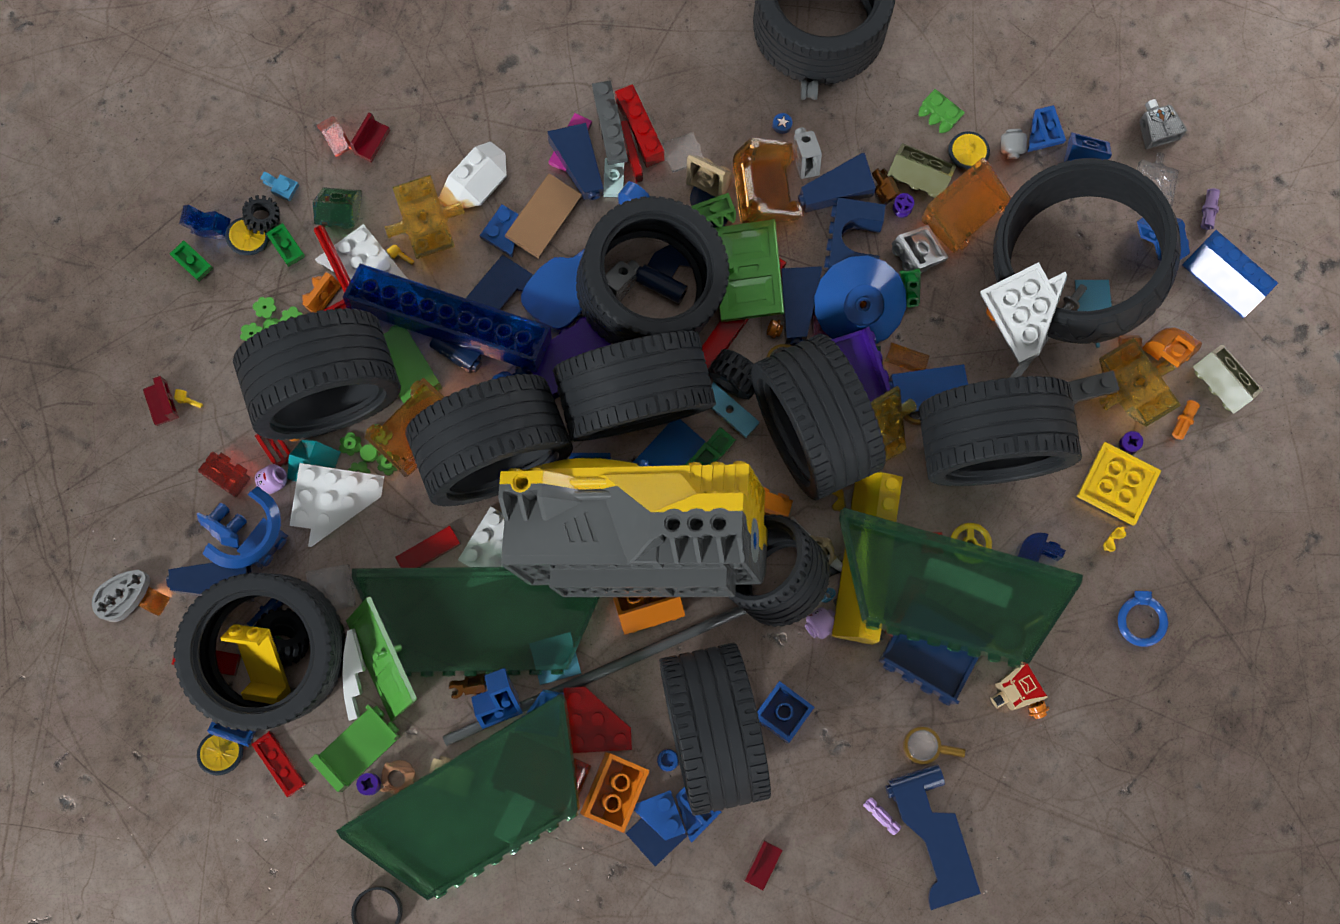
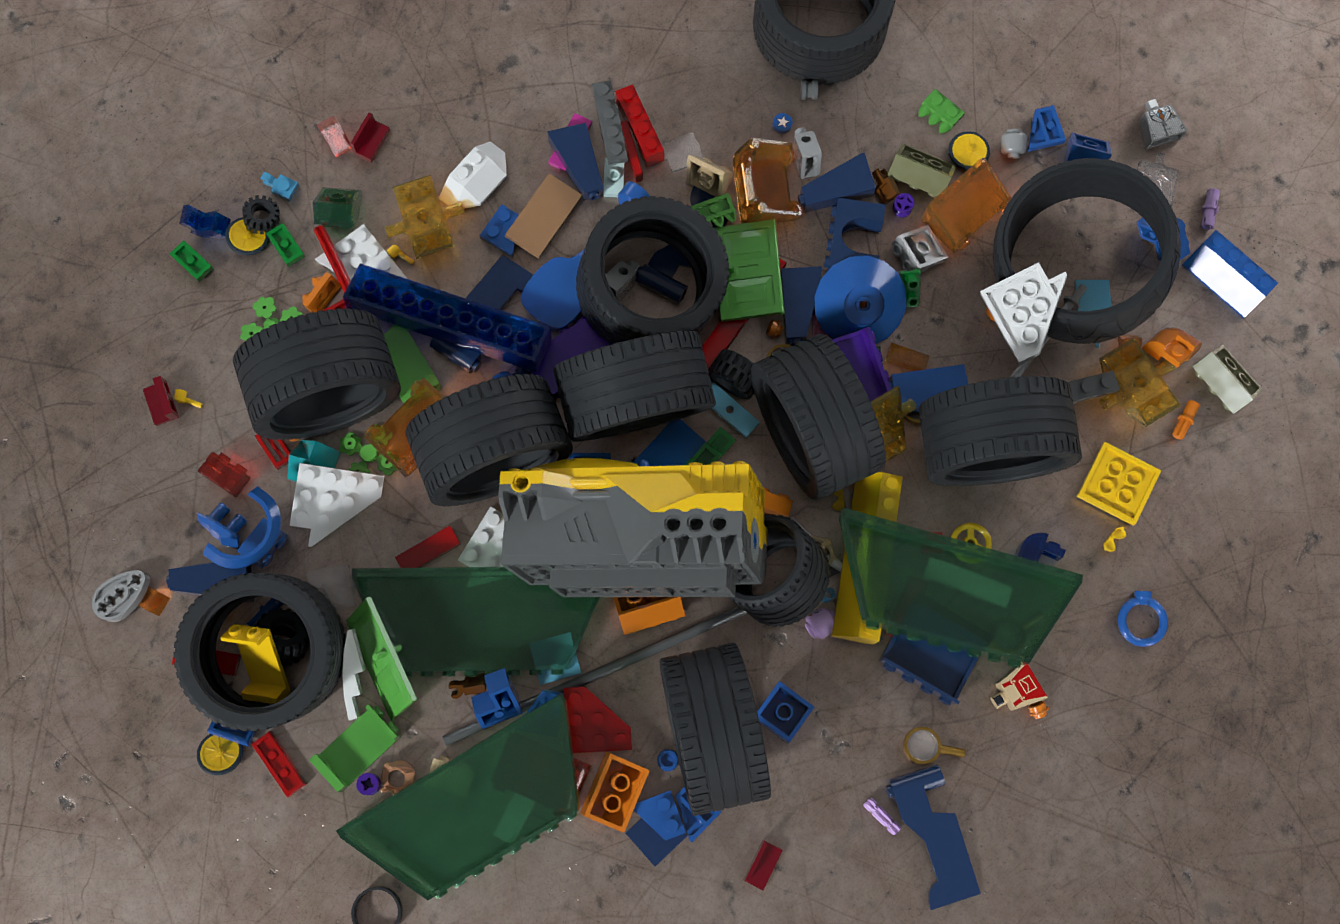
lavender head [255,464,287,494] -> none
dark purple wheel [1119,431,1144,455] -> none

